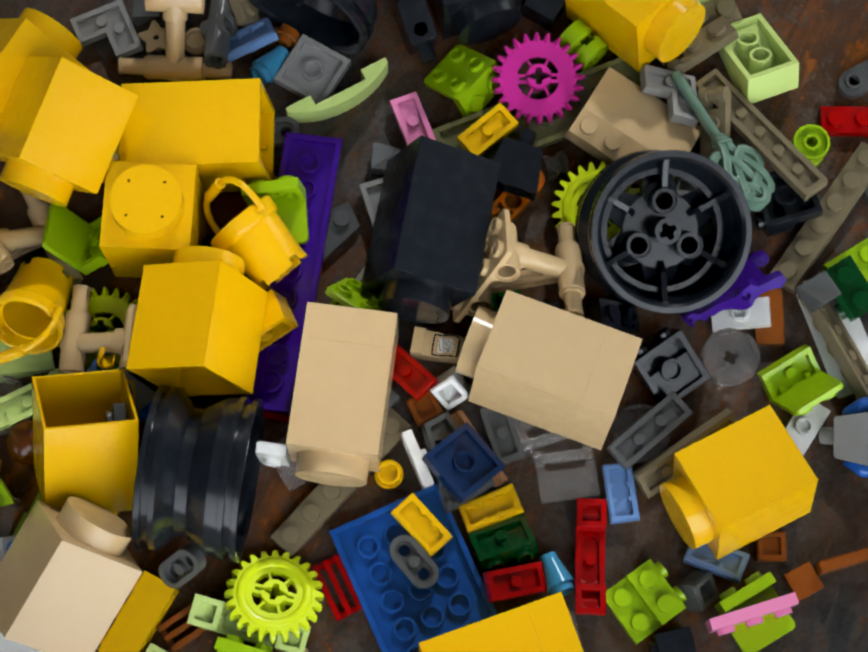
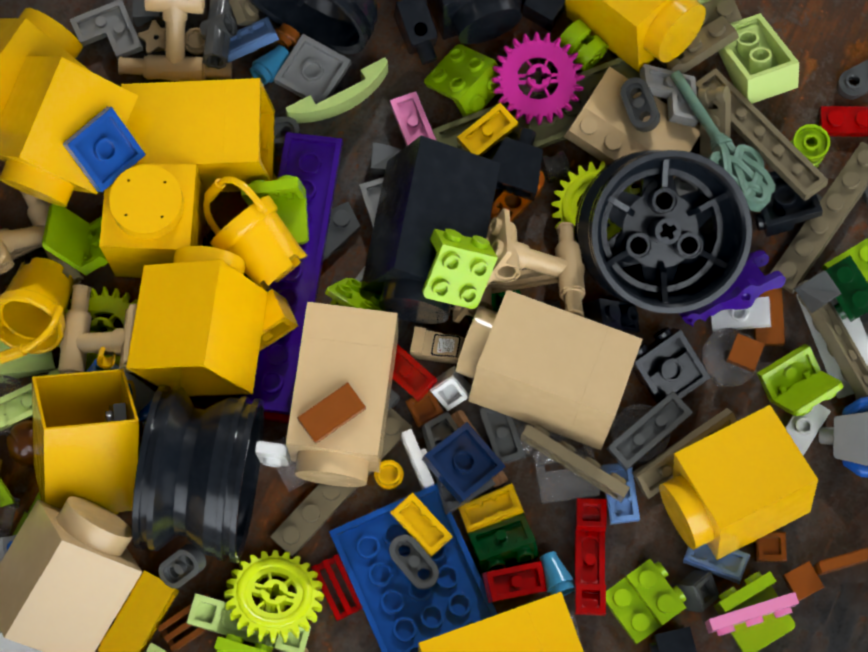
none -> blue plate [63,107,146,192]
none -> dark orange tile [297,383,366,445]
none -> lime bracket [422,229,498,309]
none -> dark tan plate [520,424,630,503]
none -> dark grey plate [620,77,660,132]
none -> dark orange tile [726,333,765,373]

